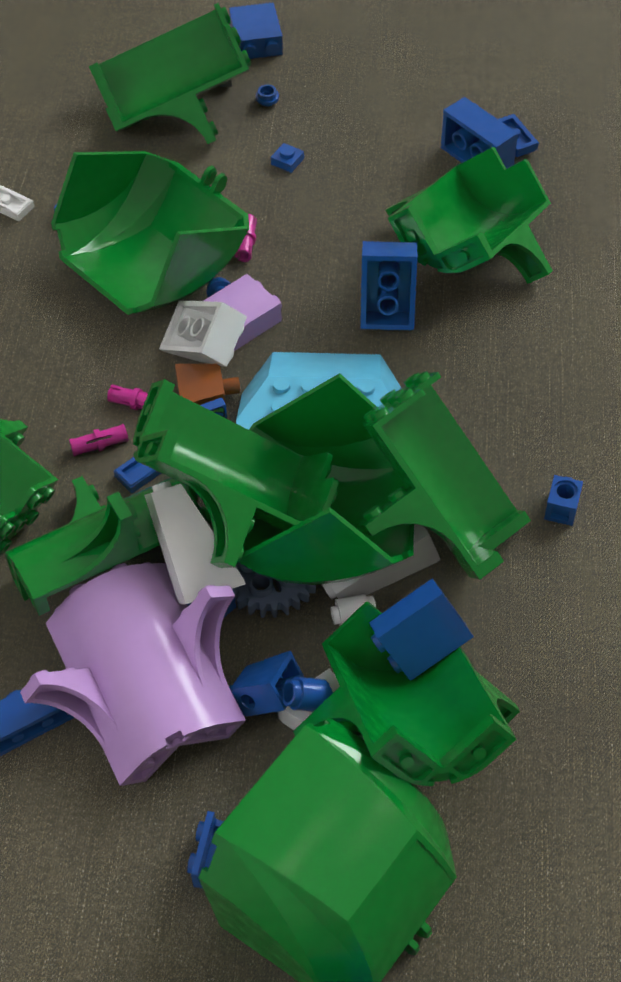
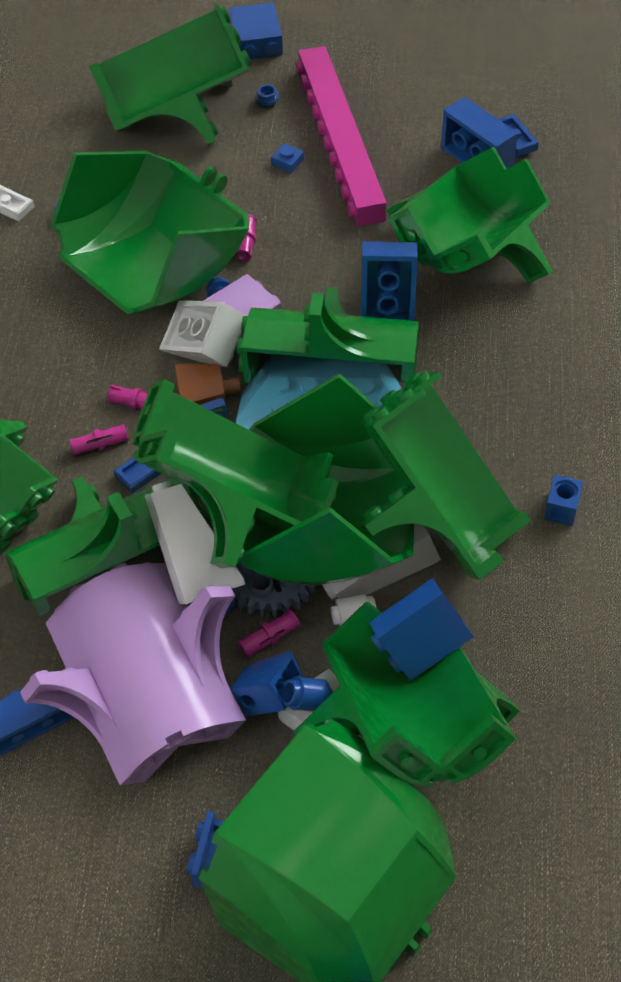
none -> green cylinder [237,287,419,383]
none -> dark pink pin [237,609,300,658]
none -> dark pink brick [295,46,387,227]

